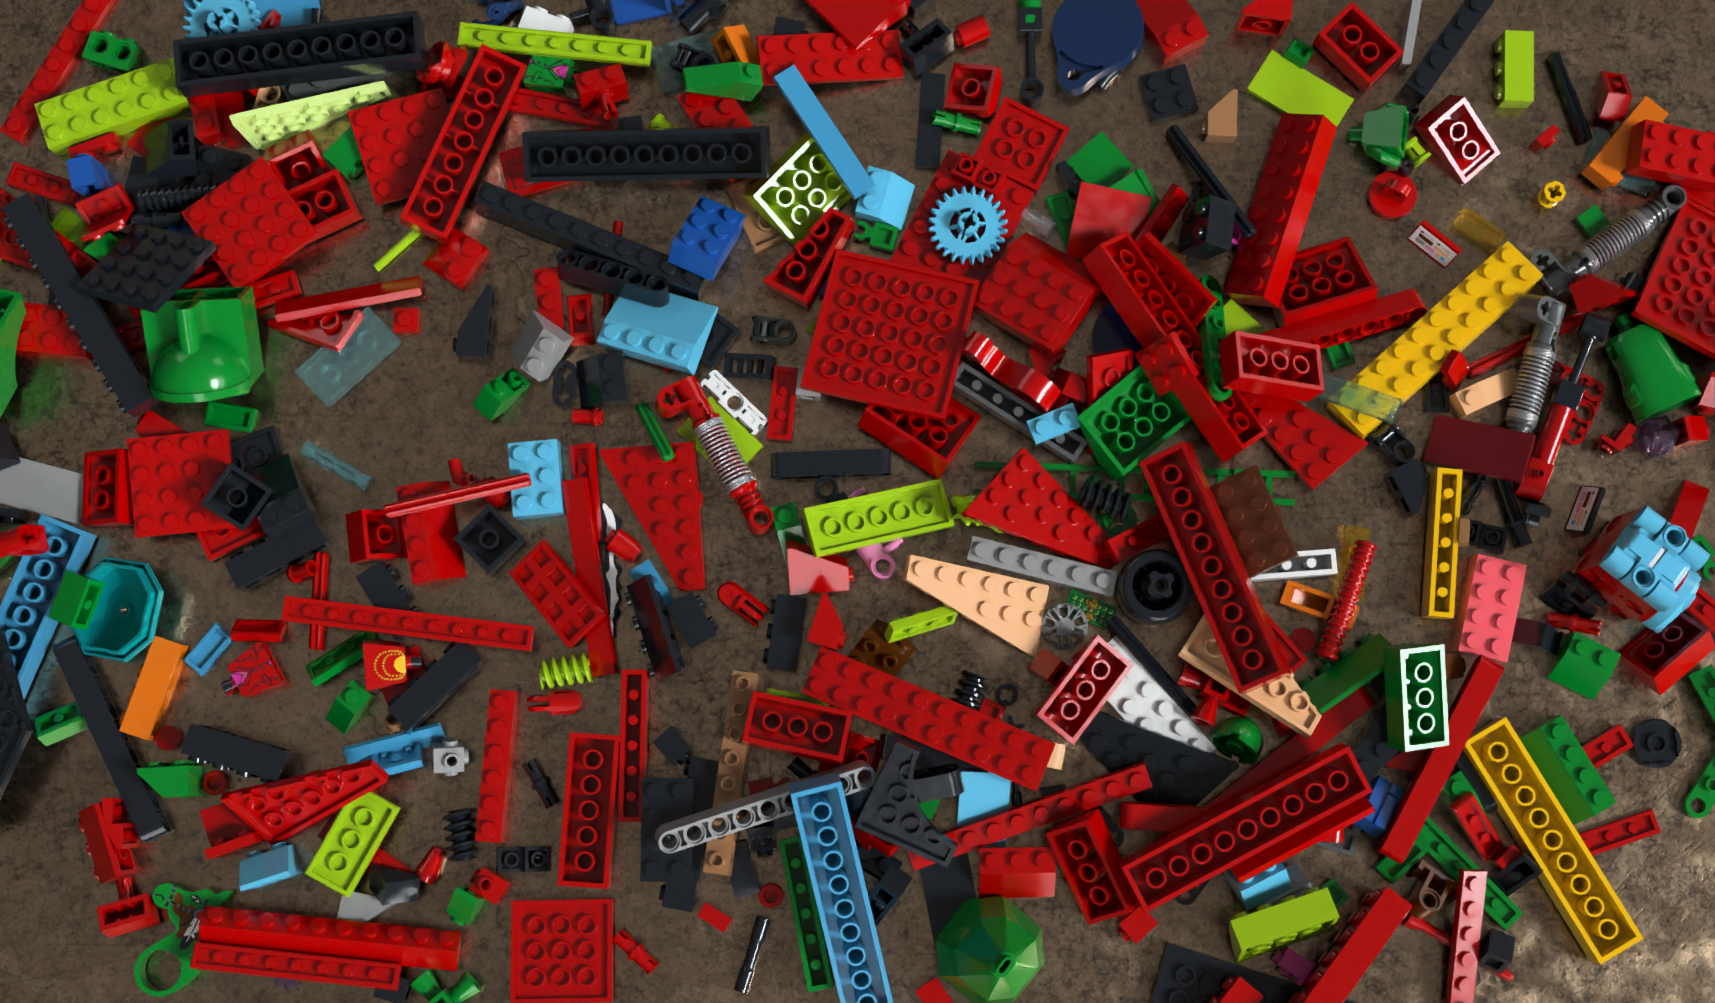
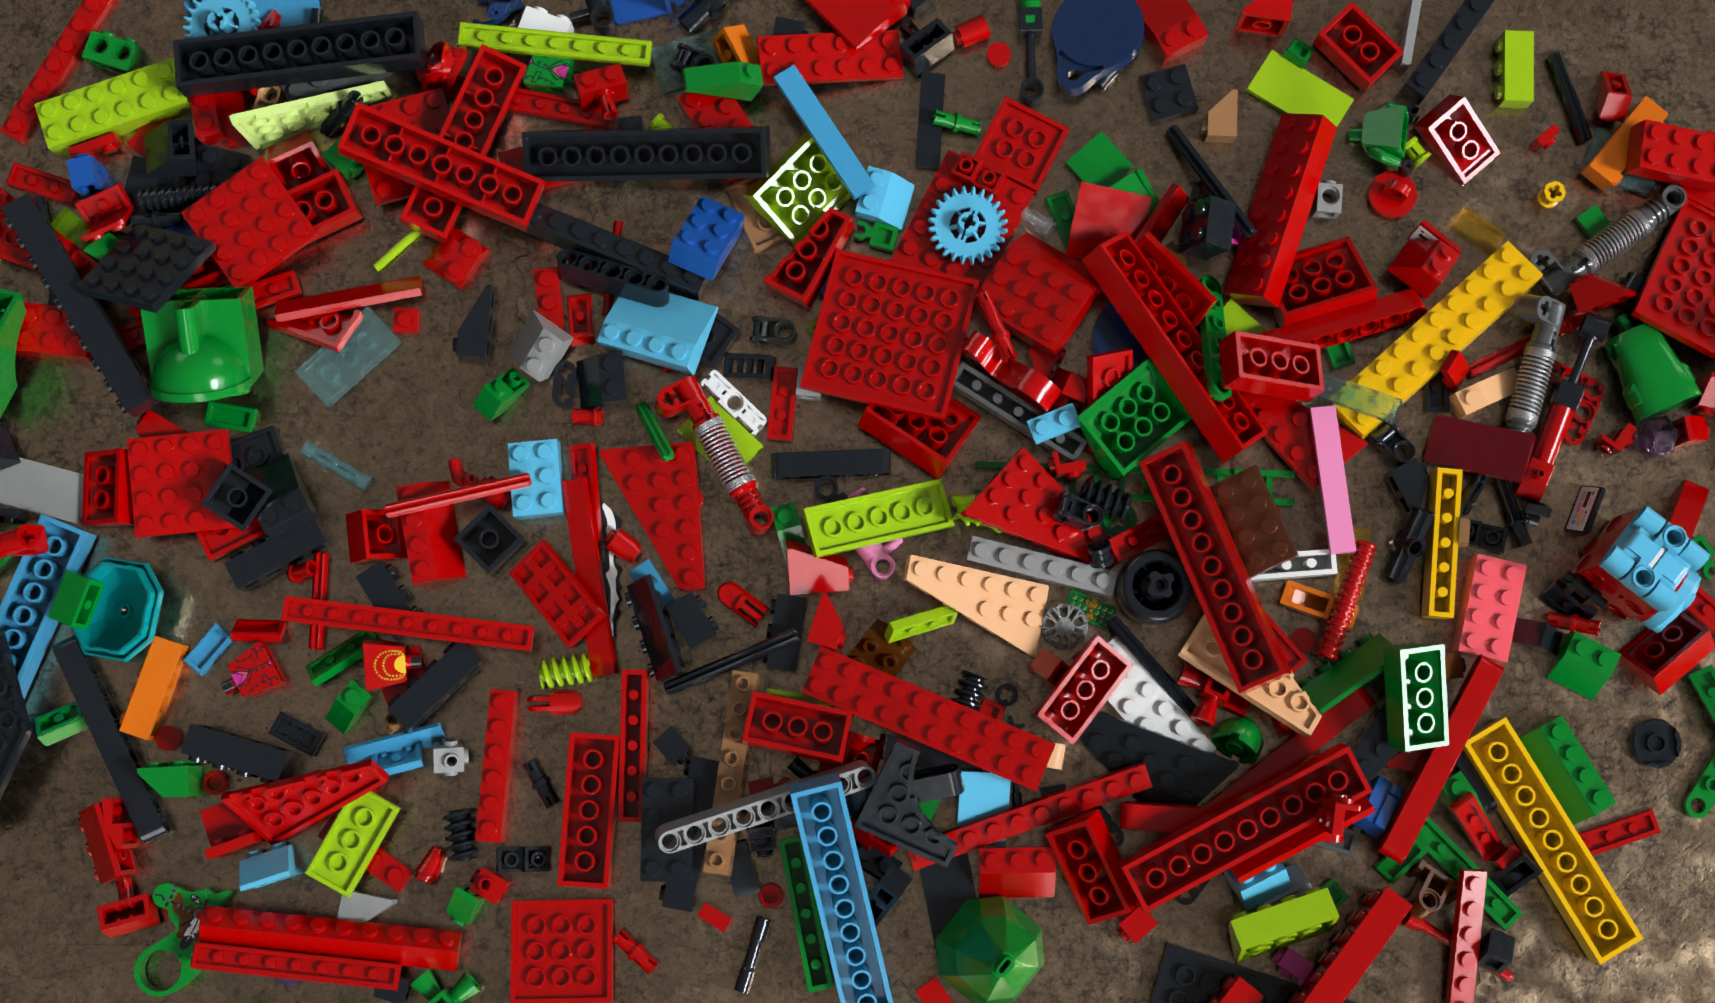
black slope [369,864,421,906] -> none
red slope [943,63,1002,118] -> none
black slope [1055,161,1084,203] -> none
red plate [1135,331,1200,397] -> none
red plate [1582,724,1634,769] -> none
none -> black plate [269,711,326,757]
none -> black axle [320,90,363,136]
none -> red brick [338,102,545,232]
none -> black axle [663,628,801,695]
none -> red pin [975,290,1018,363]
none -> red tile [987,42,1011,68]
none -> red bracket [1047,450,1087,480]
none -> black piece [1052,492,1104,531]
none -> black wheel [1086,539,1114,569]
none -> bright pink tile [1309,405,1356,555]
none -> light grey brick [1312,180,1343,219]
none -> red bracket [1316,793,1361,836]
none -> black piece [1385,506,1435,583]
none -> red slope [1387,240,1461,299]

